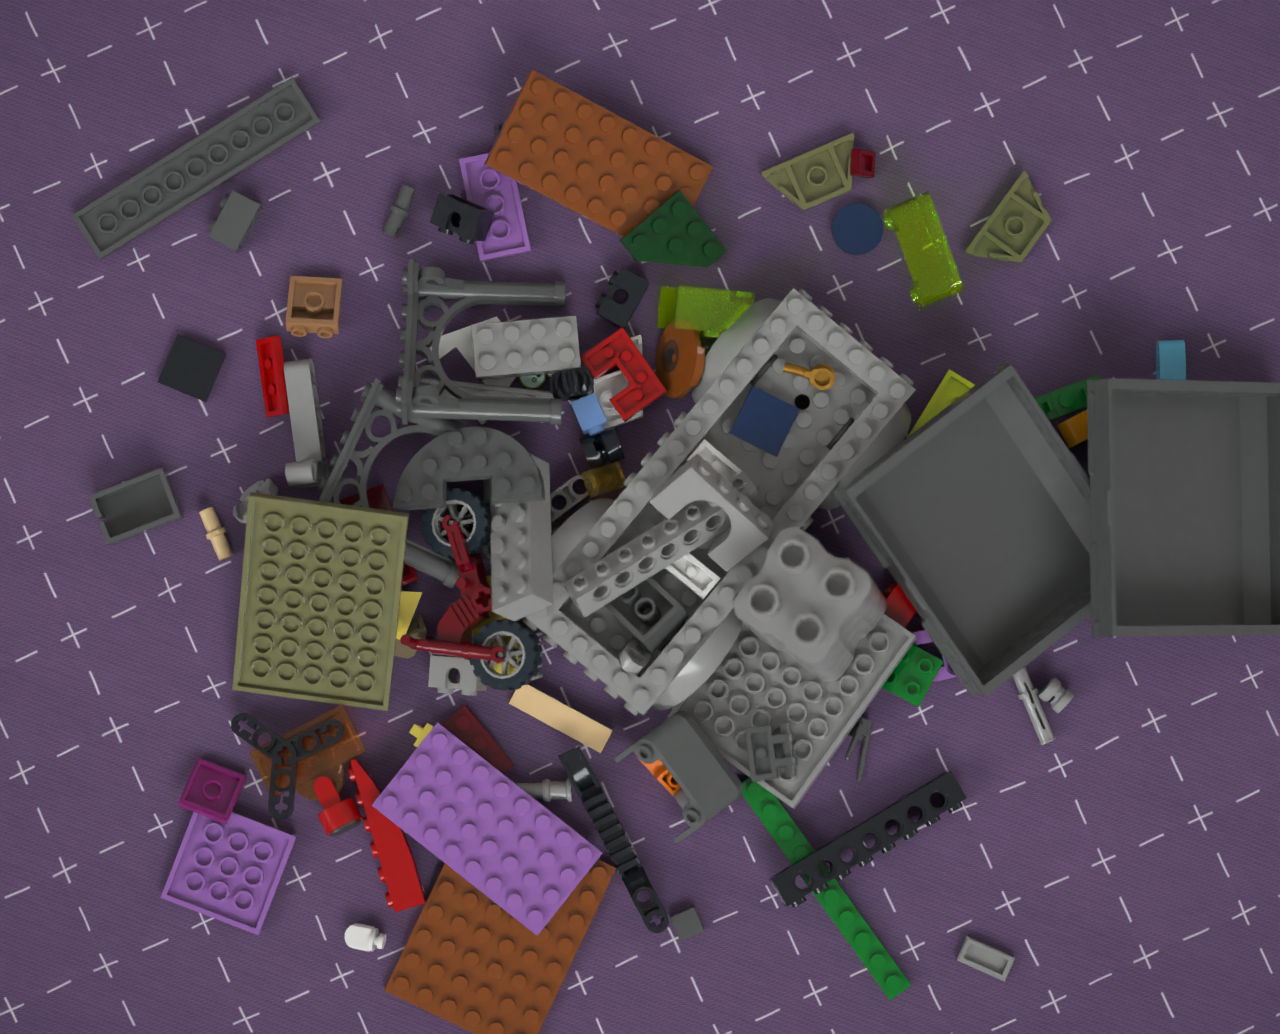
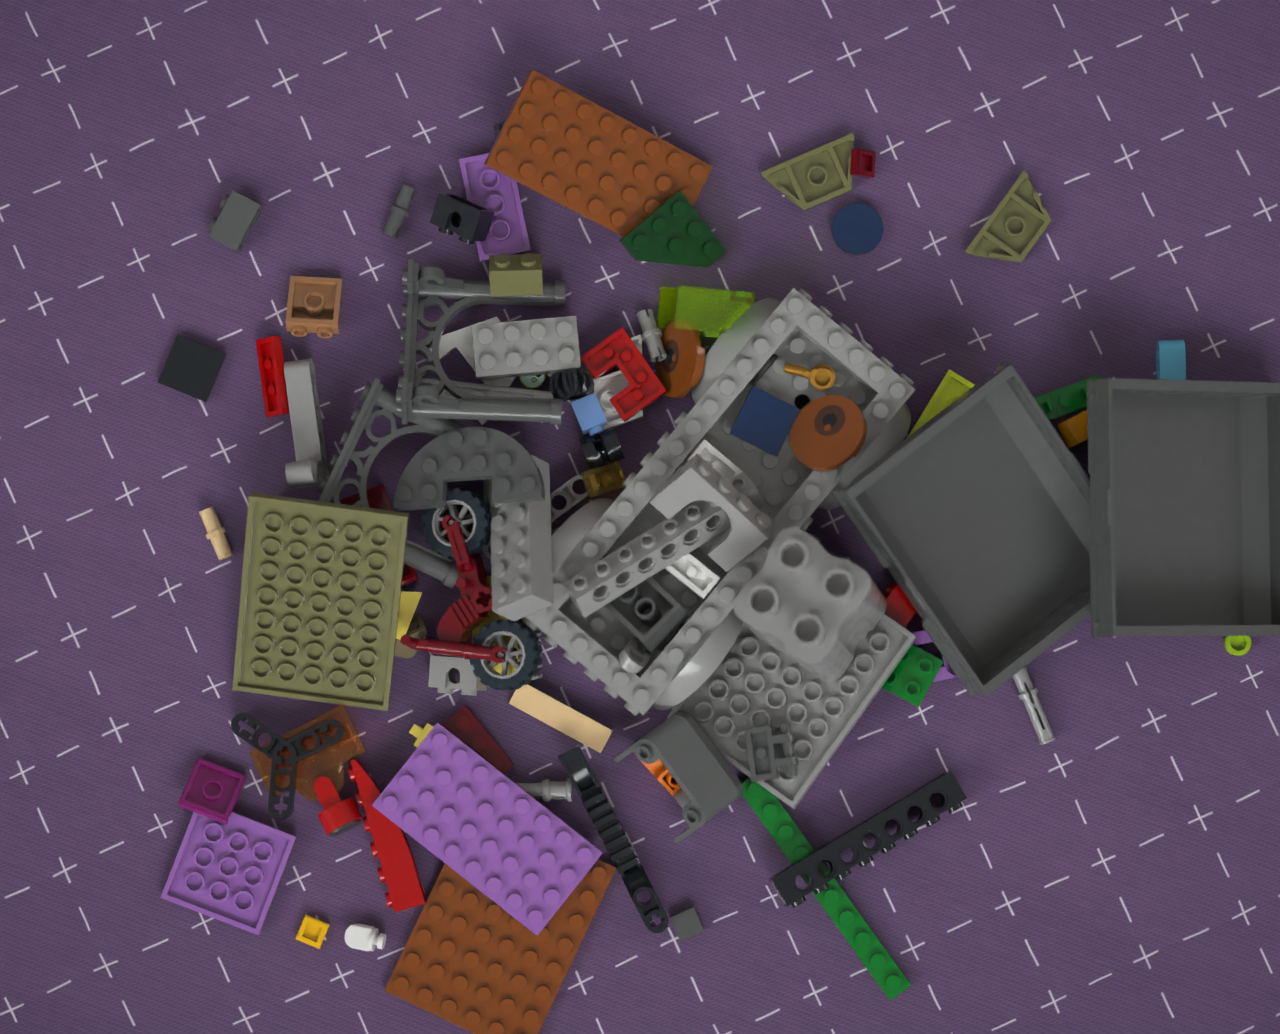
dark grey plate [72,77,321,260] -> none
dark grey piece [88,468,185,546] -> none
light grey tile [233,479,278,523] -> none
black brick [595,267,650,329] -> none
dark grey plant [845,717,873,782] -> none
clear neon green windscreen [883,192,963,312] -> none
light grey tile [956,936,1015,982] -> none
light grey wheel [1038,677,1075,714] -> none
none -> yellow tile [295,914,330,949]
none -> olive slope [489,253,543,296]
none -> light grey pin [637,309,667,362]
none -> dark orange tile [790,395,867,472]
none -> lime tile [1224,636,1251,656]

